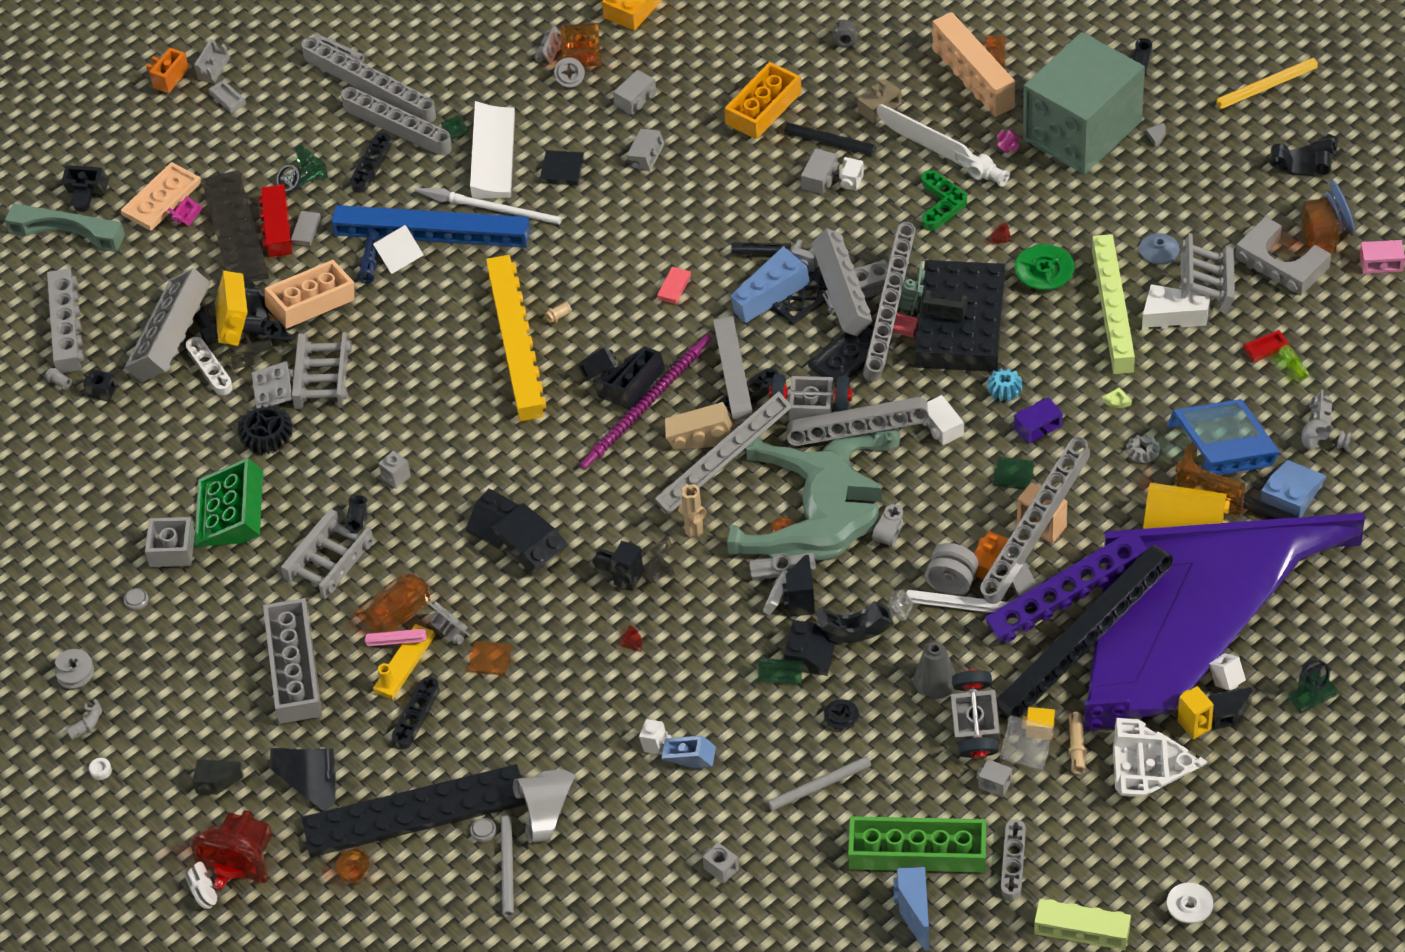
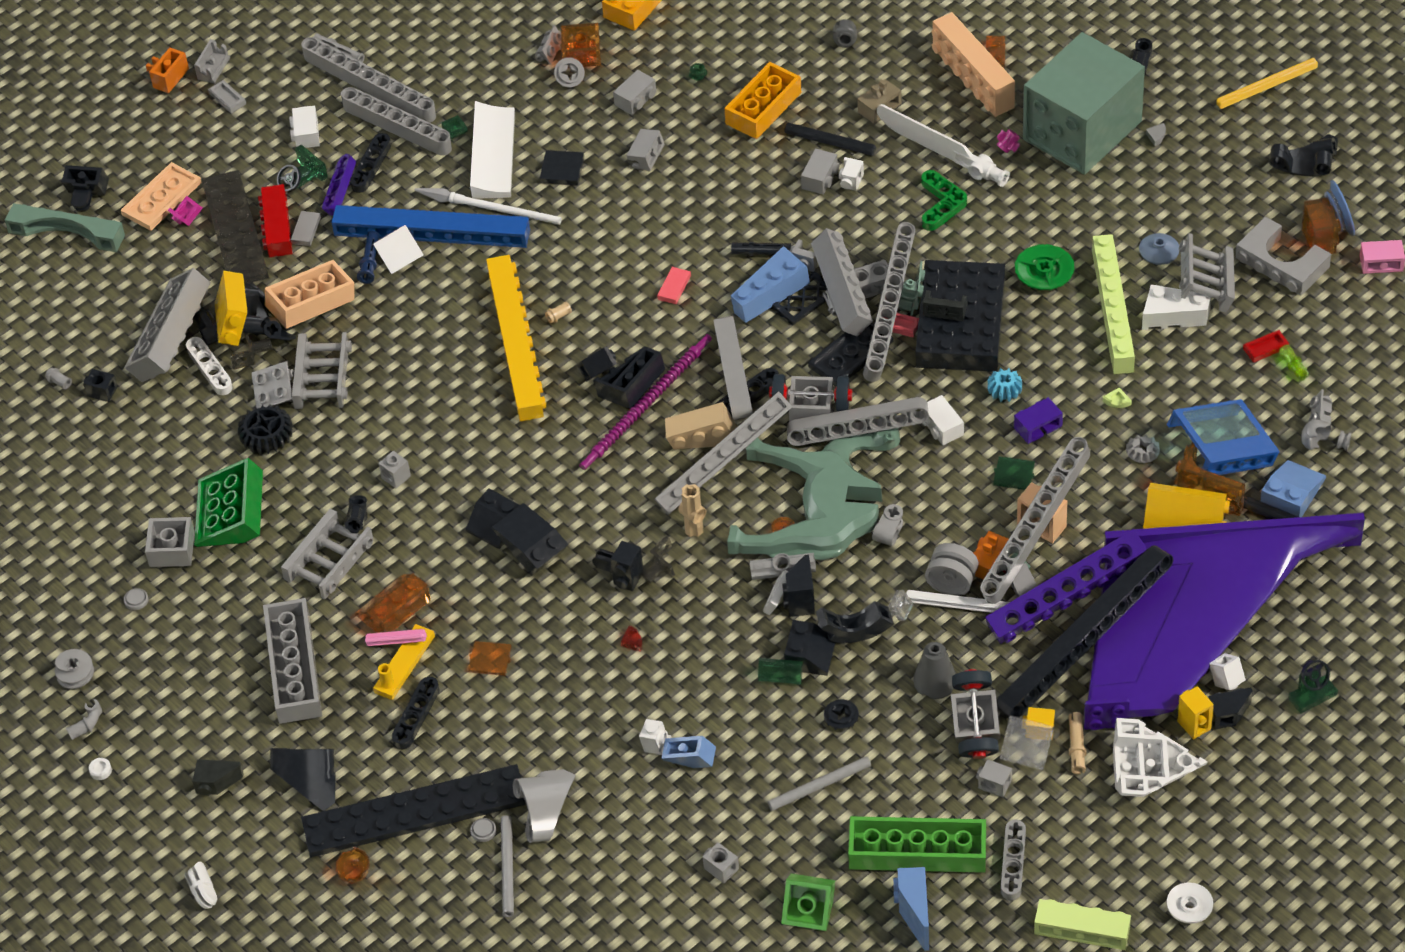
light grey brick [47,268,84,373] -> none
clear red piece [190,810,272,890] -> none
light grey hinge [425,599,471,645] -> none
clear red tile [991,223,1011,245] -> none
none -> white brick [289,106,320,149]
none -> dark purple beam [322,153,356,216]
none -> clear green plate [689,63,707,81]
none -> bright green slope [781,874,836,931]

